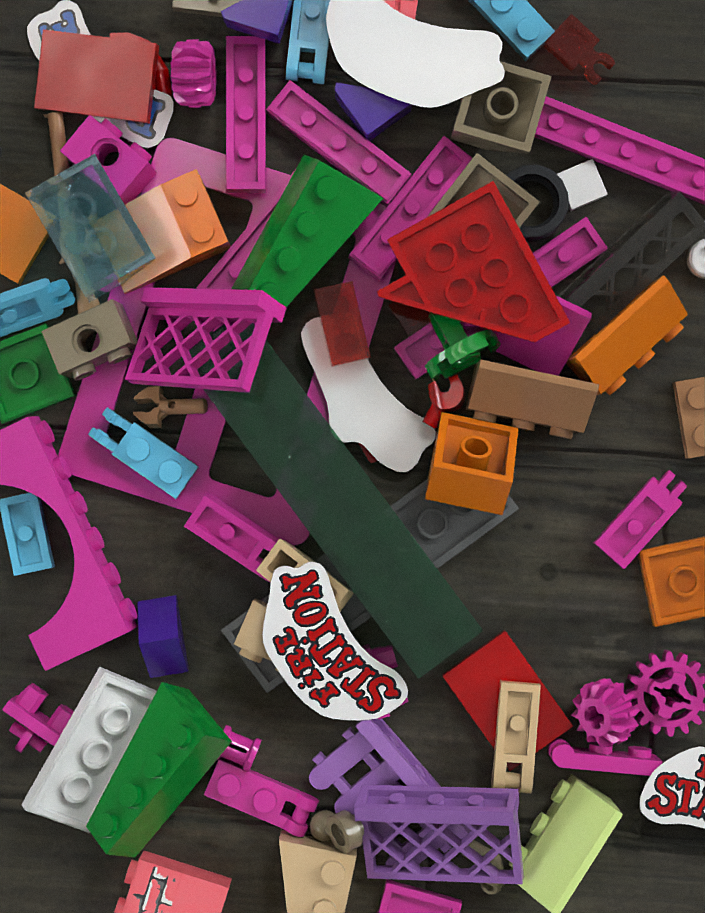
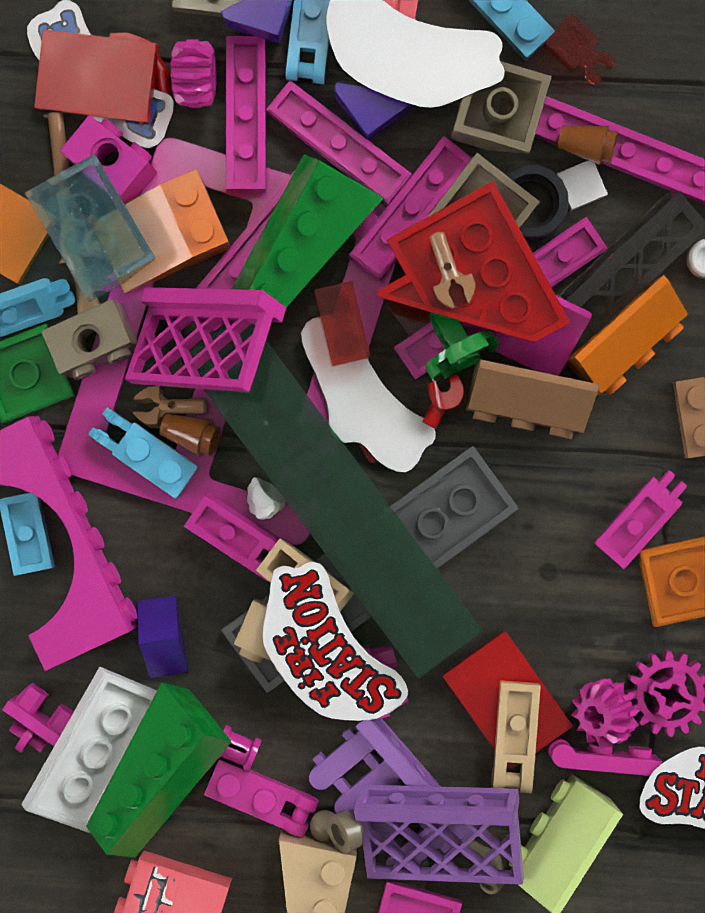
orange slope [425,412,518,515] -> none
none -> dark orange cone [159,413,221,457]
none -> white piece [247,477,286,520]
none -> medium nougat bar [429,232,476,309]
none -> dark orange cone [557,125,618,165]

